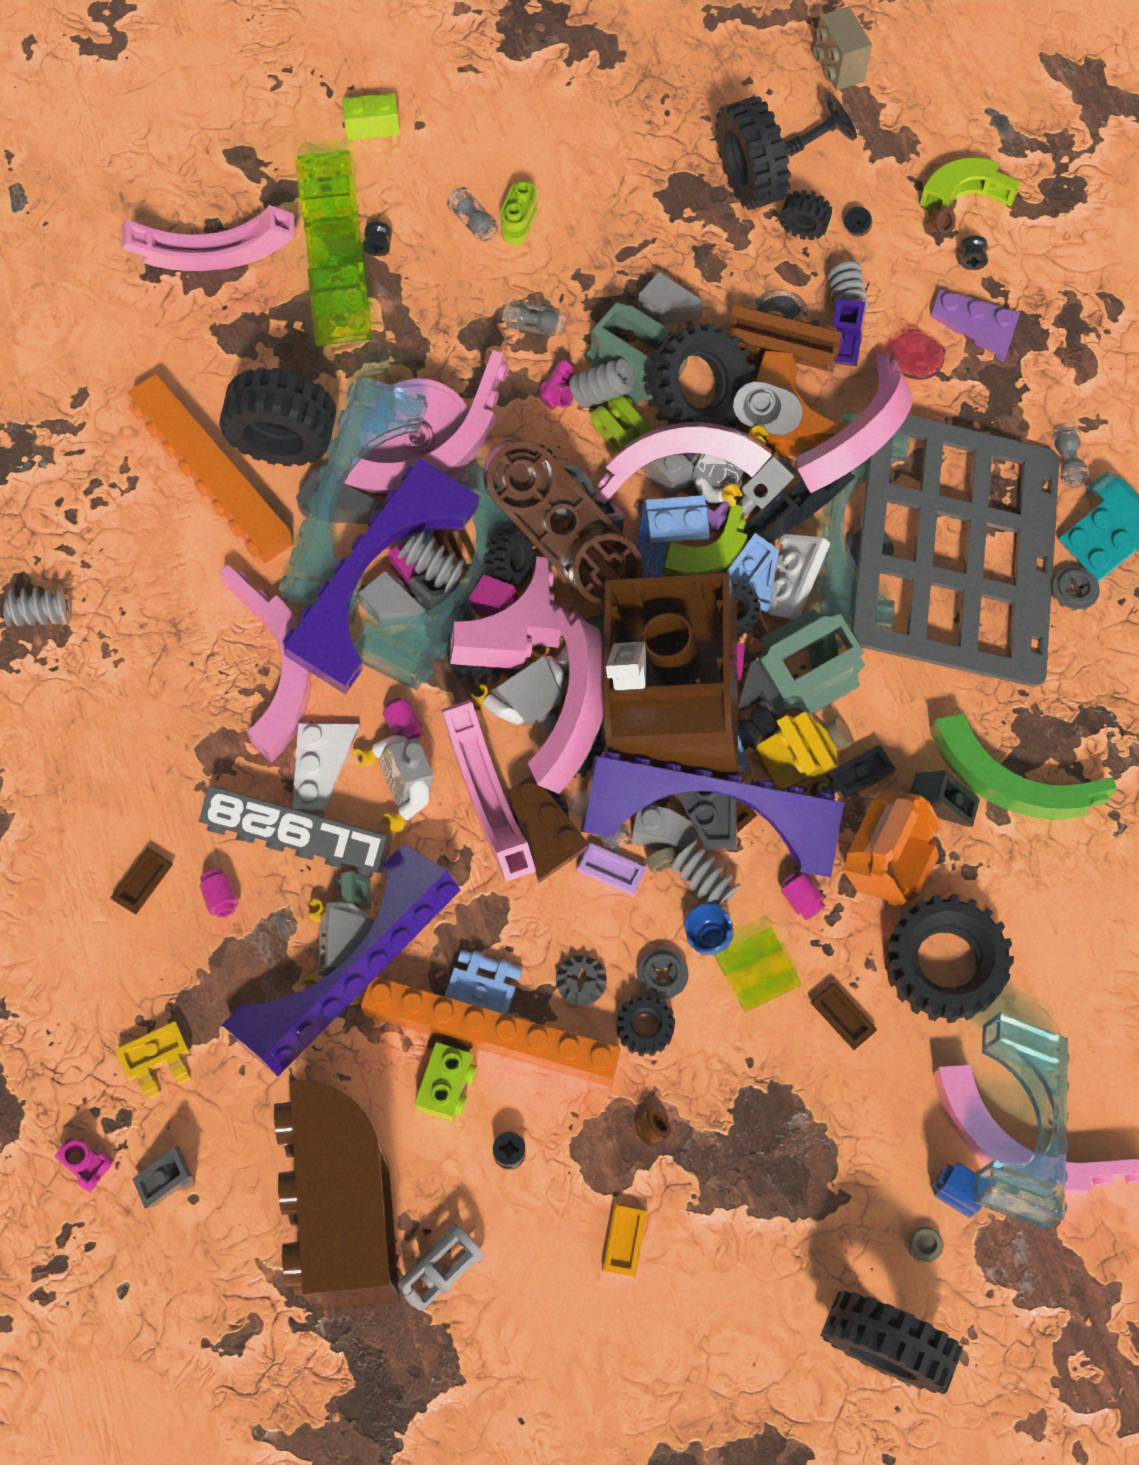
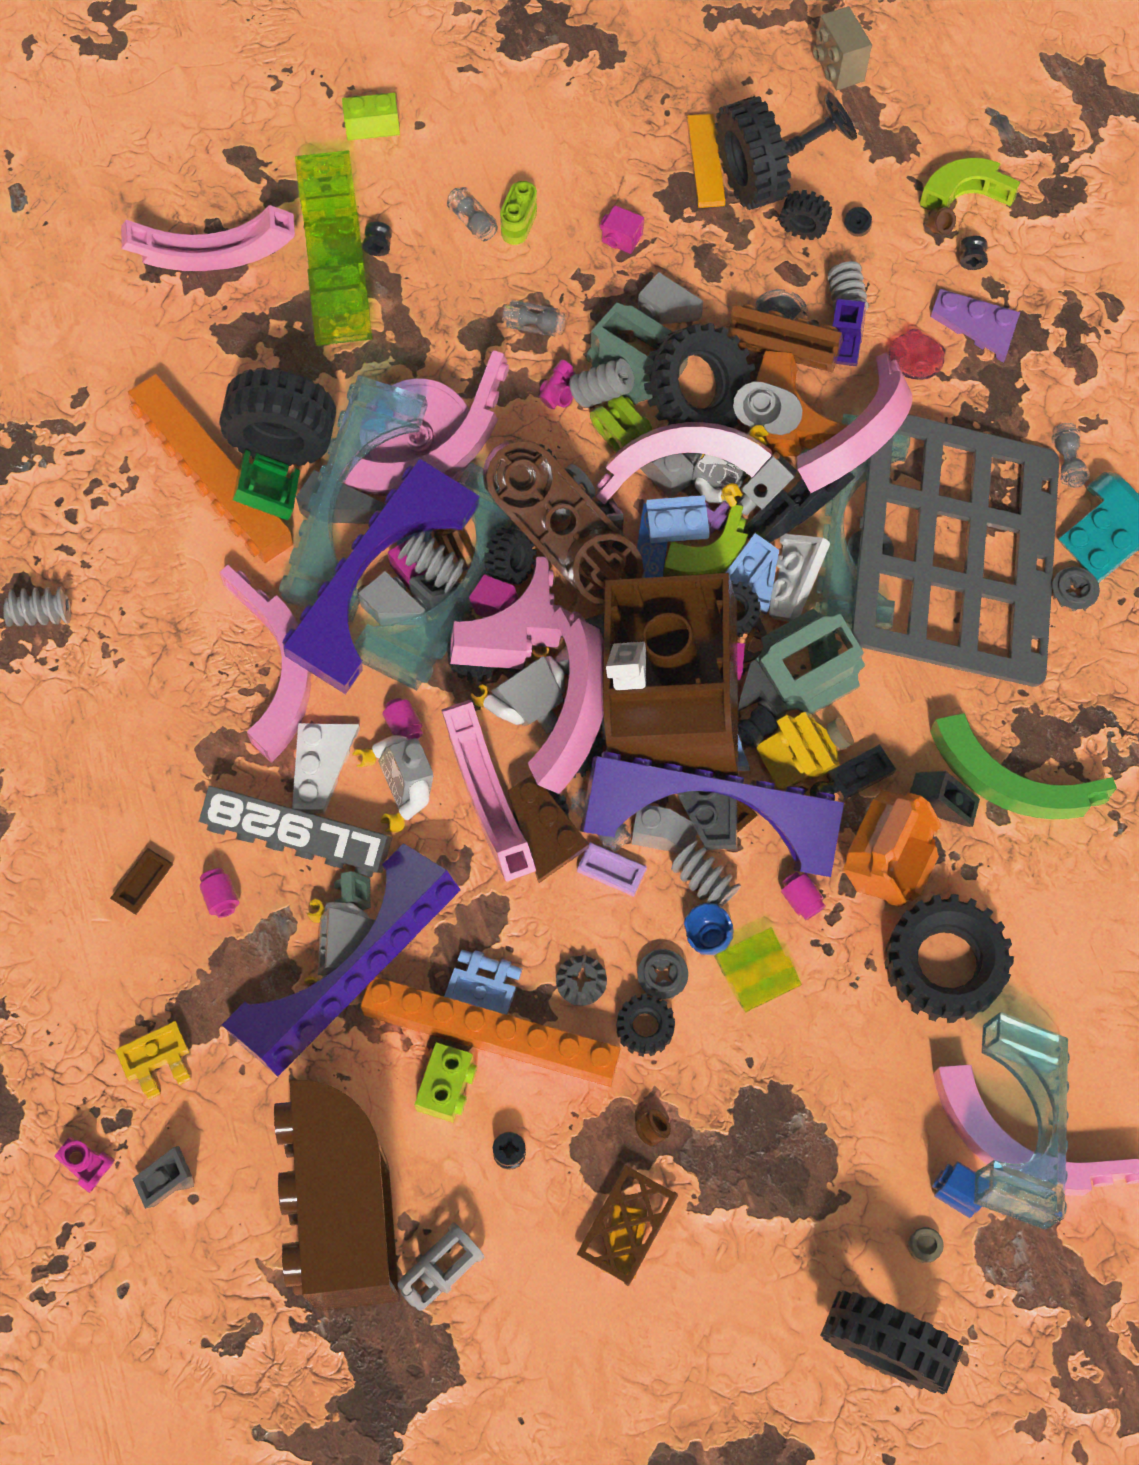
dark tan tile [646,848,677,873] -> none
reddish brown tile [810,982,877,1051] -> none
none -> green container [233,449,300,520]
none -> reddish brown window [576,1165,678,1286]
none -> dark pink brick [600,205,644,254]
none -> light orange tile [687,114,725,208]

